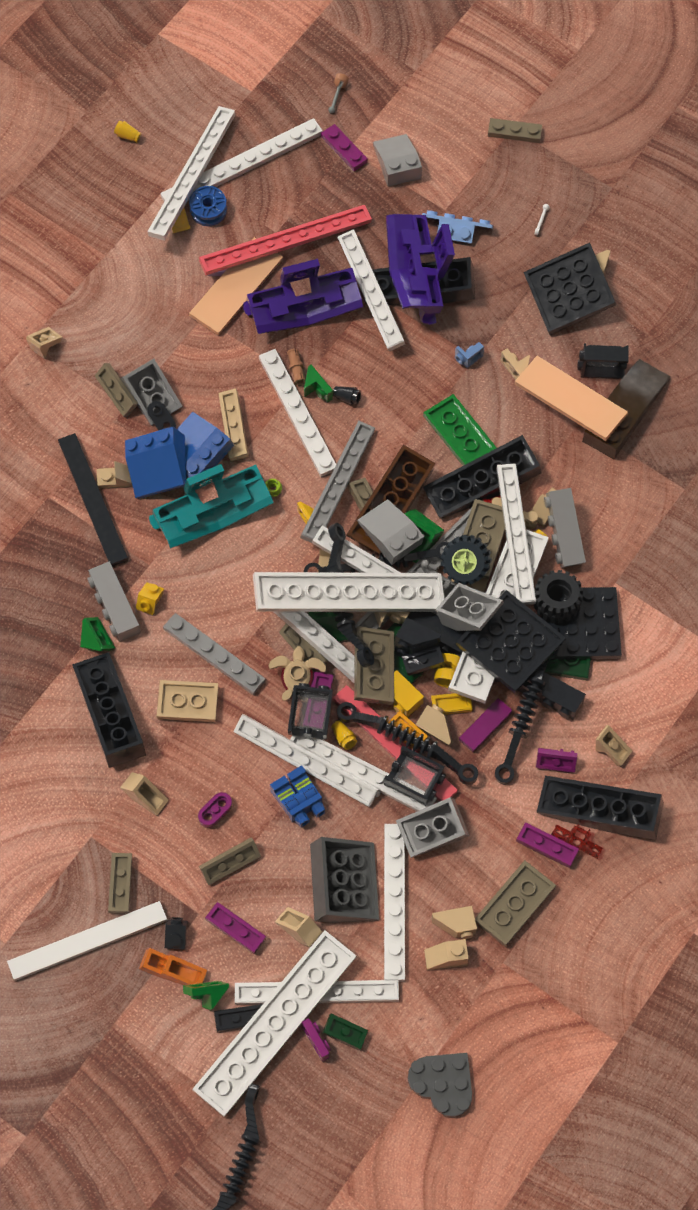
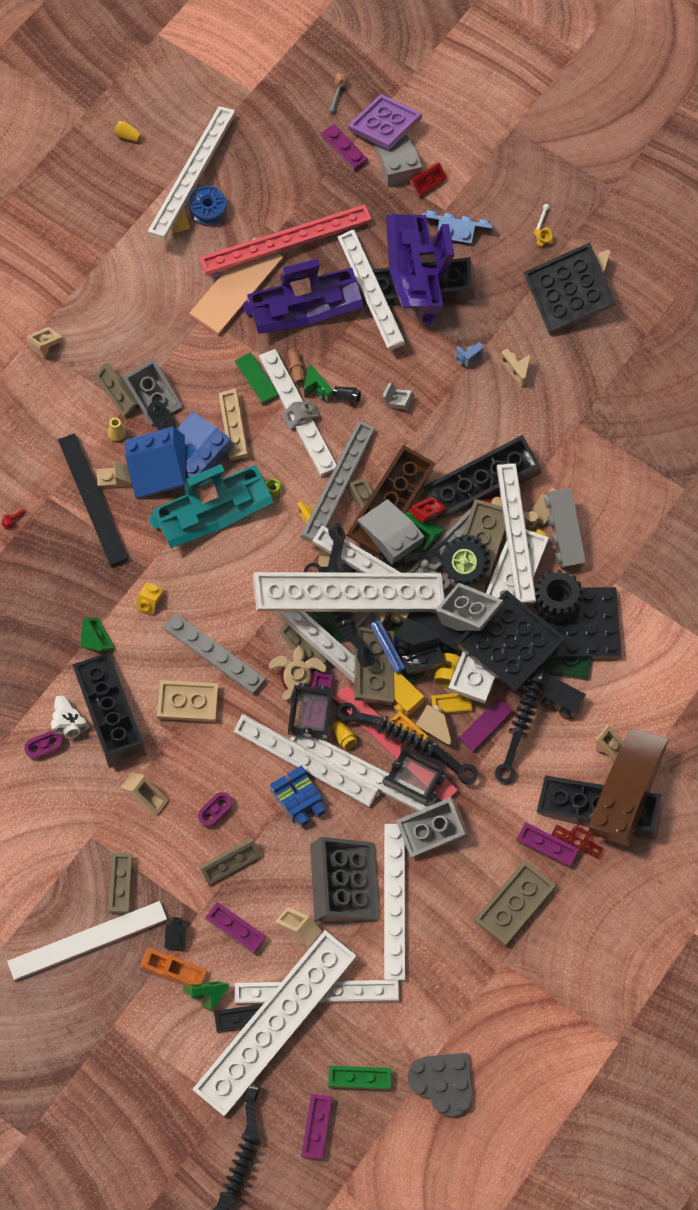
light grey brick [87,561,140,642] -> none
white plate [161,118,323,202] -> none
magenta plate [302,1018,331,1062] -> none
dark green plate [322,1013,368,1050] -> none
green plate [423,394,497,466] -> none
tan slope [424,939,468,970] -> none
tan slope [431,906,477,939] -> none
dark tan plate [488,118,542,143] -> none
light nougat tile [515,356,628,441] -> none
magenta plate [536,748,577,773] -> none
black window [577,343,629,379] -> none
dark brown slope [582,359,671,460] -> none
none -> red hand [2,509,25,529]
none -> magenta plate [24,731,63,759]
none -> white rock [50,696,89,739]
none -> light yellow cone [107,418,126,441]
none -> green tile [235,352,278,405]
none -> light grey bracket [283,401,319,429]
none -> magenta plate [301,1093,332,1160]
none -> green plate [328,1065,391,1090]
none -> medium lavender plate [348,94,422,150]
none -> blue axle [370,620,405,673]
none -> light grey bracket [382,383,414,410]
none -> red plate [409,162,447,196]
none -> red plate [409,497,446,523]
none -> yellow plate [534,227,553,247]
none -> reddish brown slope [588,728,669,846]

